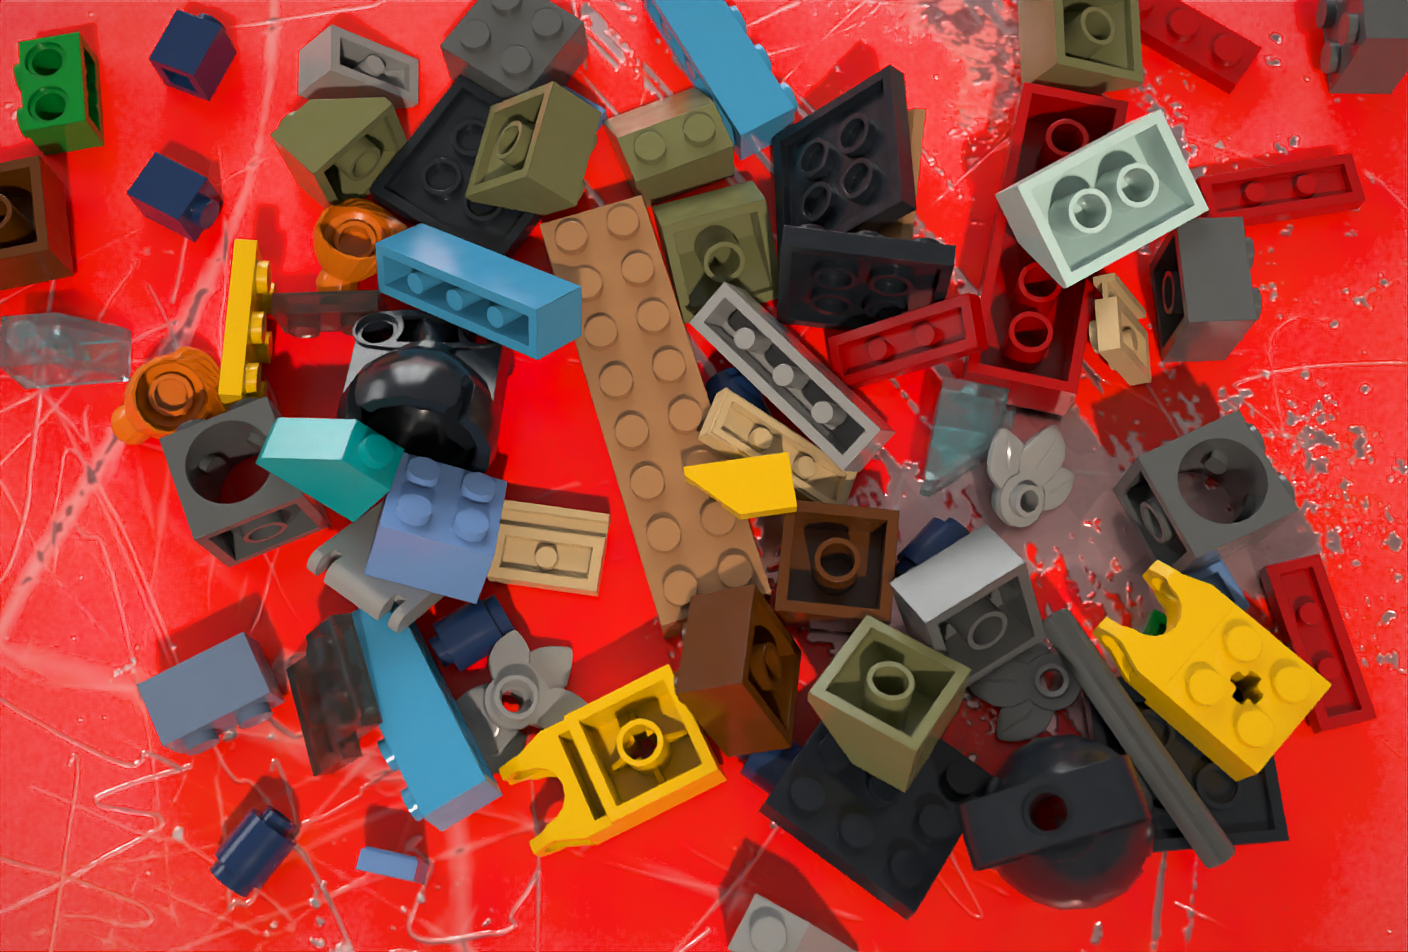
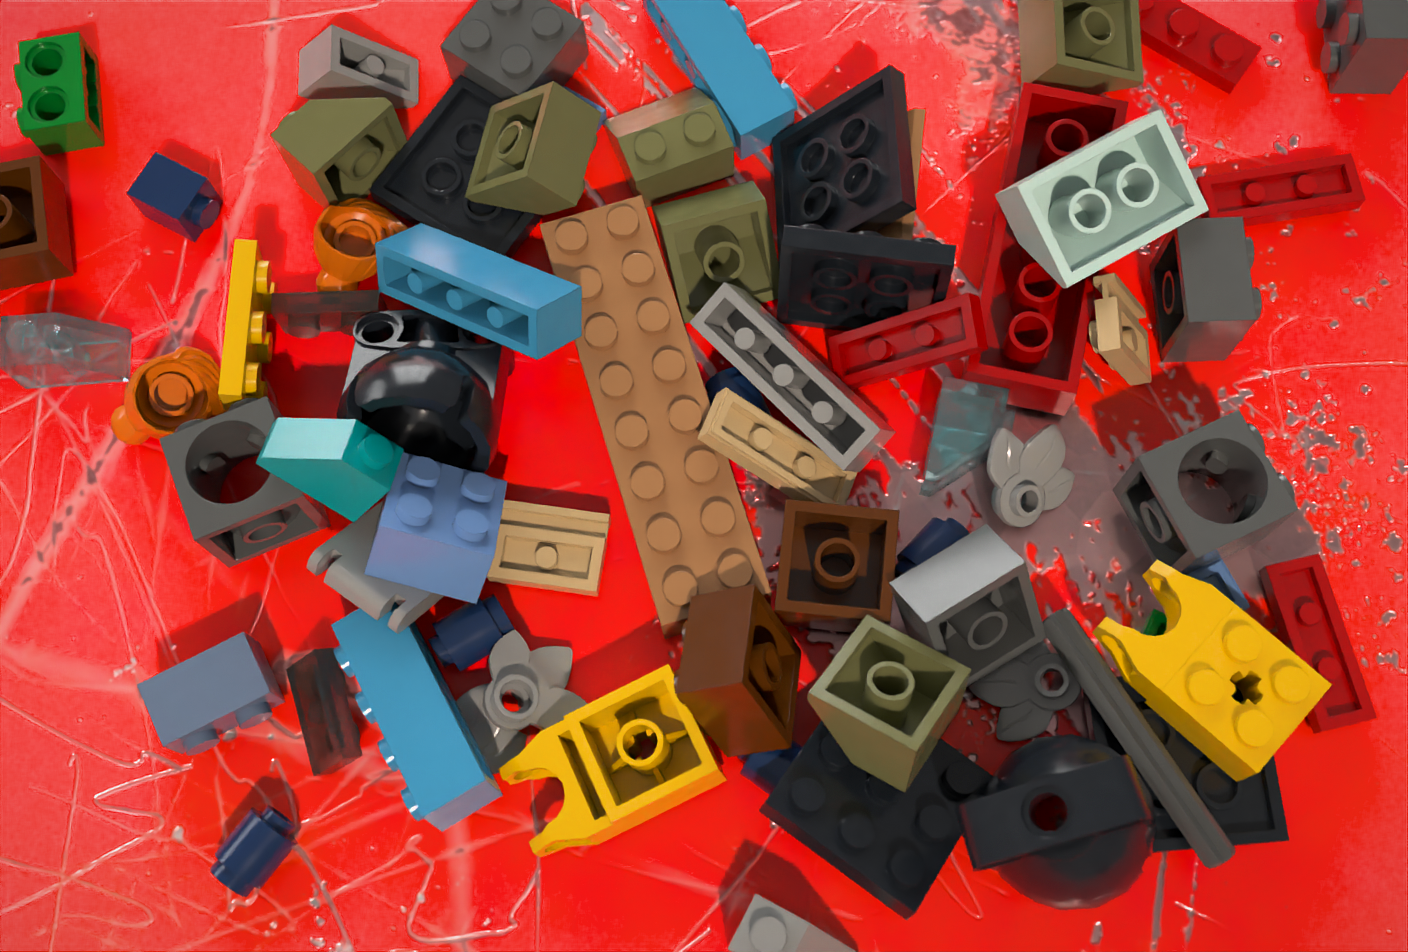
dark blue brick [149,9,237,101] -> none
clear smoke plate [305,613,383,745] -> none
medium blue tile [356,846,429,884] -> none
yellow tile [683,452,797,520] -> none

